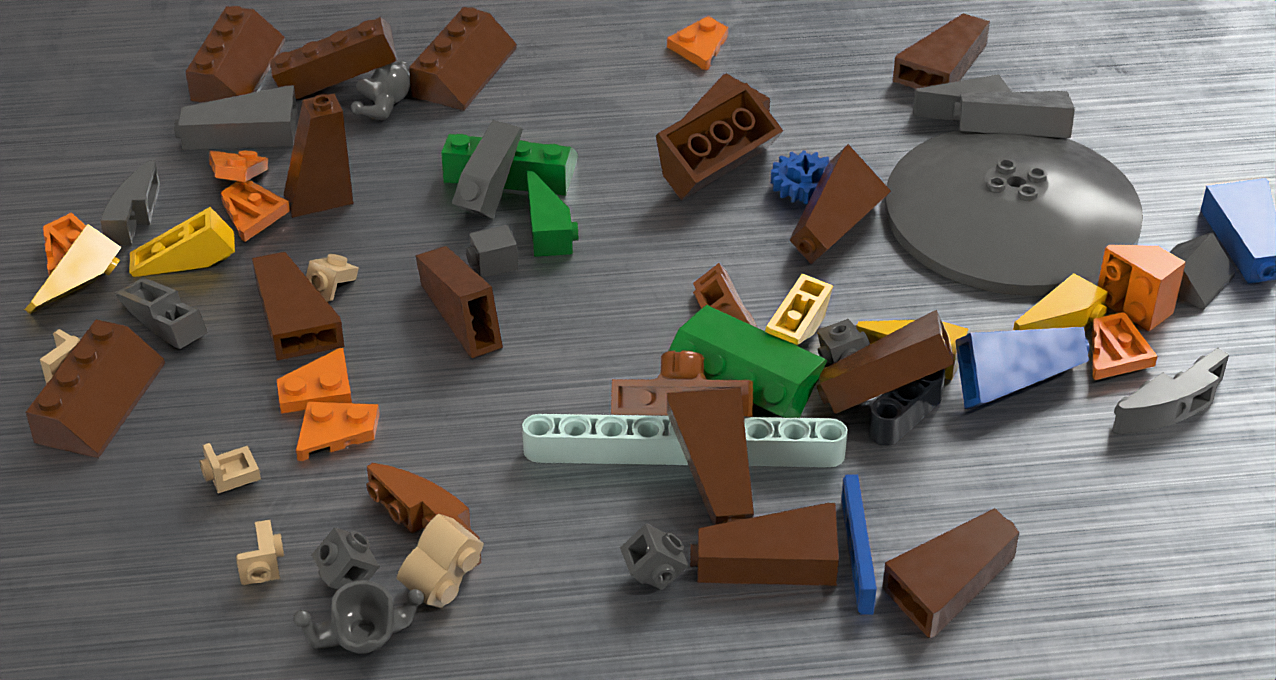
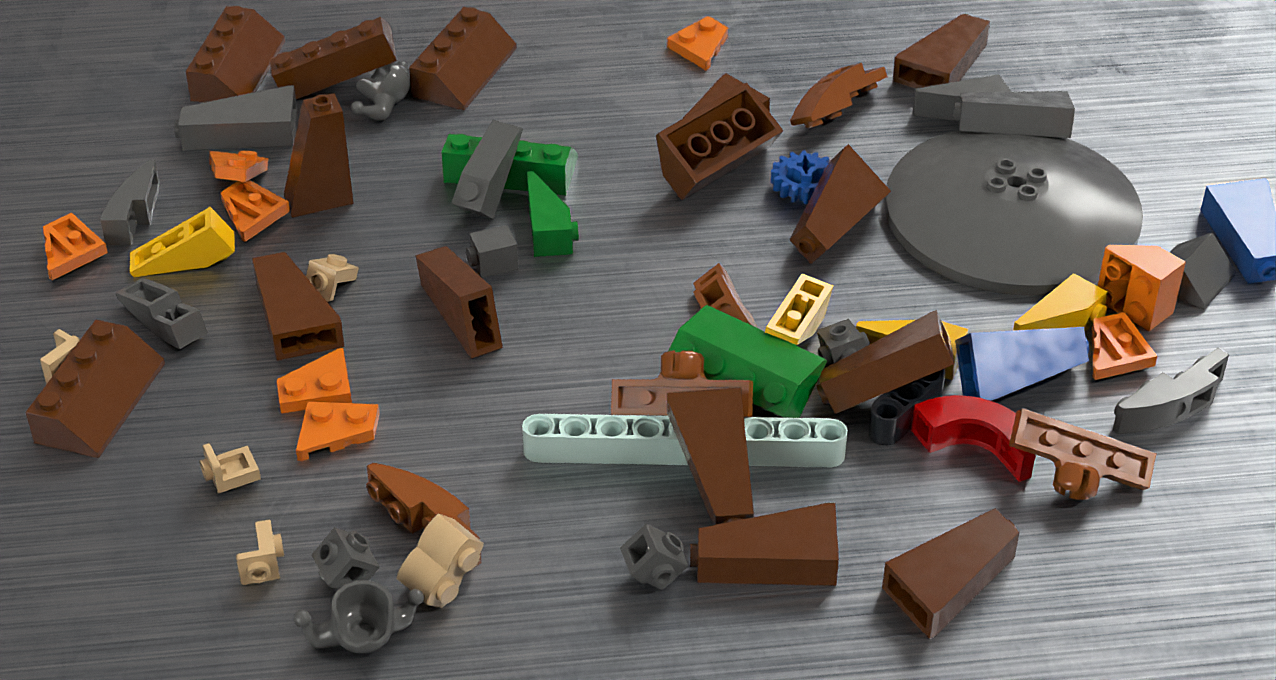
yellow slope [25,224,121,314] -> none
blue tile [841,474,877,615] -> none
none -> dark orange slope [790,62,888,128]
none -> red arch [911,395,1036,482]
none -> plate [1009,408,1157,500]

